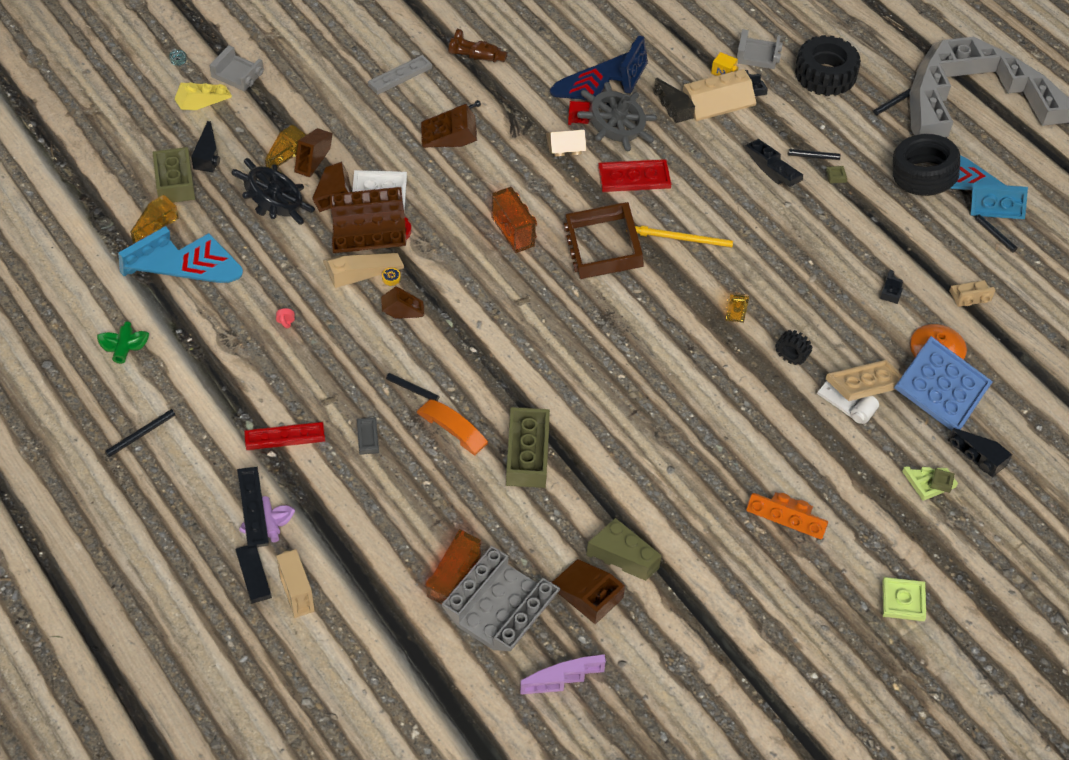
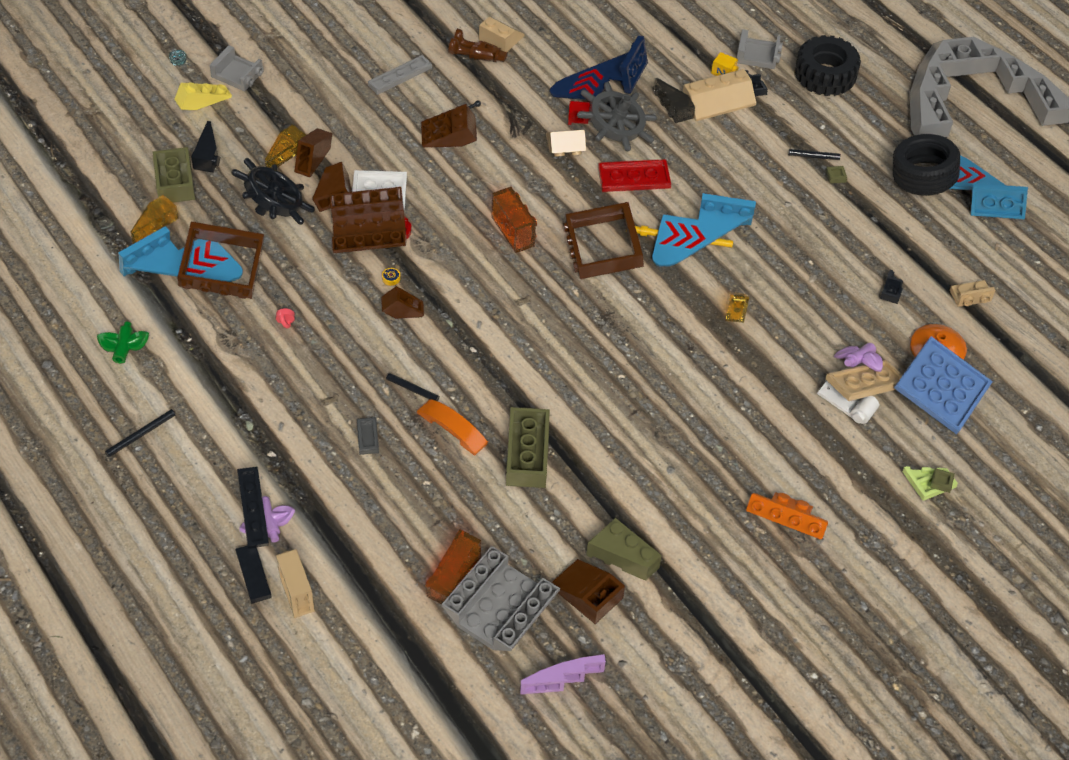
red tile [244,422,325,450] -> none
tan wedge [323,253,404,288] -> none
black slope [745,139,803,187] -> none
black tyre [775,330,813,365] -> none
black bar [873,89,911,116] -> none
yellowish green plate [882,577,926,621] -> none
black slope [948,428,1013,478] -> none
black bar [975,214,1018,253] -> none
none -> reddish brown window [178,221,264,299]
none -> tan slope [479,17,524,52]
none -> dark azure piece [652,193,756,266]
none -> lavender plant [834,343,883,372]

